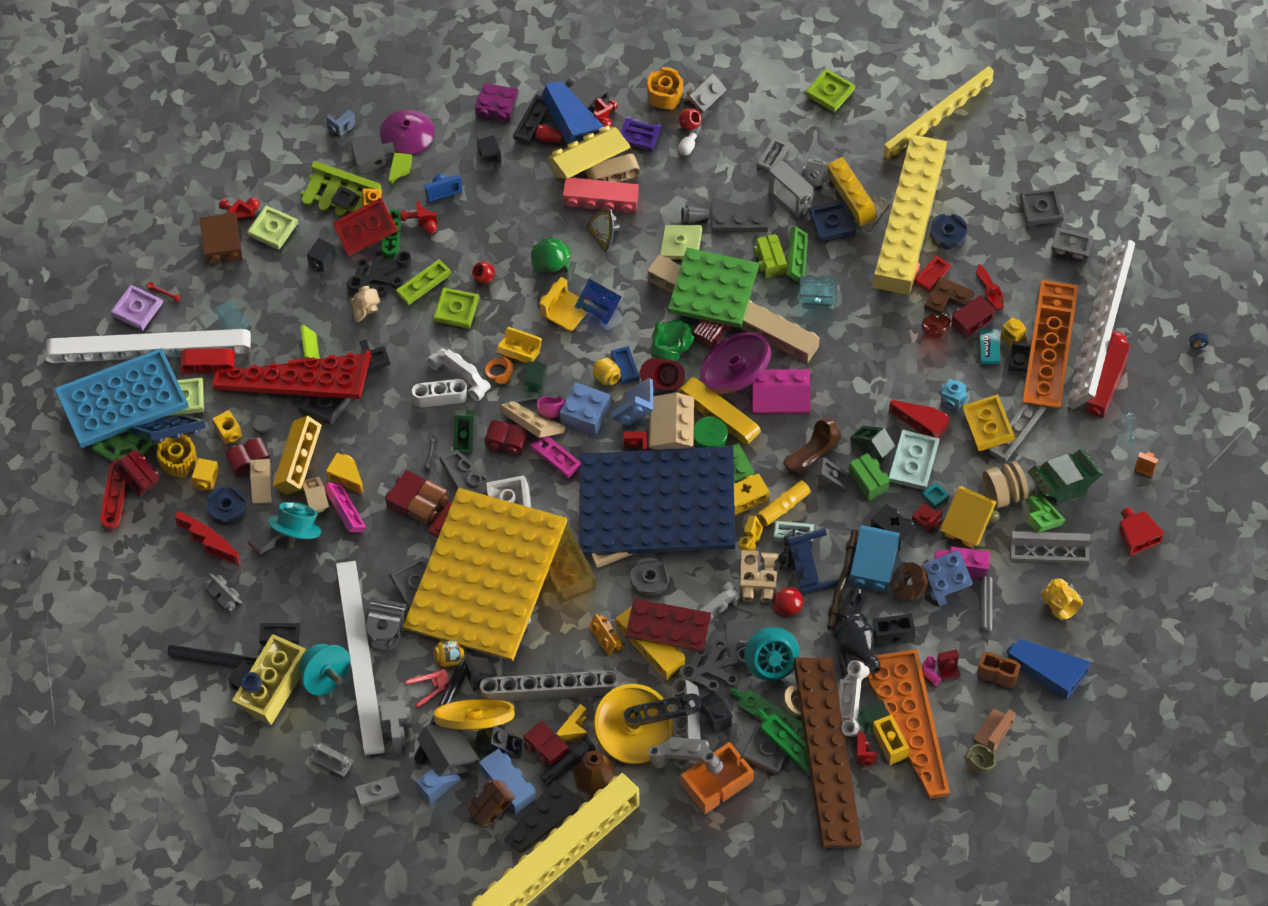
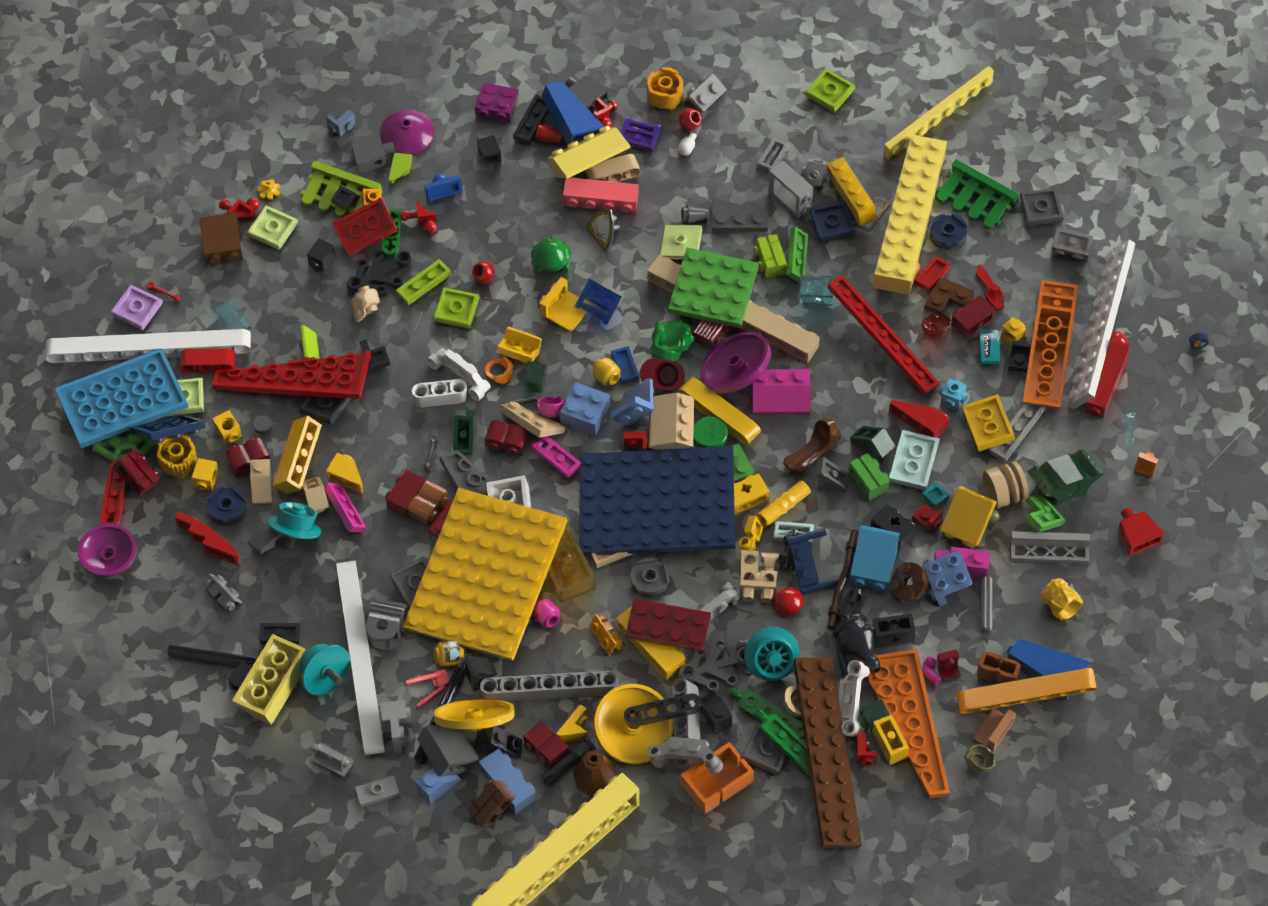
dark blue tile [241,672,262,693] -> none
black wing [504,779,586,853] -> none
none -> magenta dish [78,524,137,577]
none -> yellow plant [257,179,280,200]
none -> dark pink head [531,599,560,628]
none -> red plate [827,275,940,396]
none -> green fence [937,159,1018,229]
none -> light orange beam [956,668,1097,714]

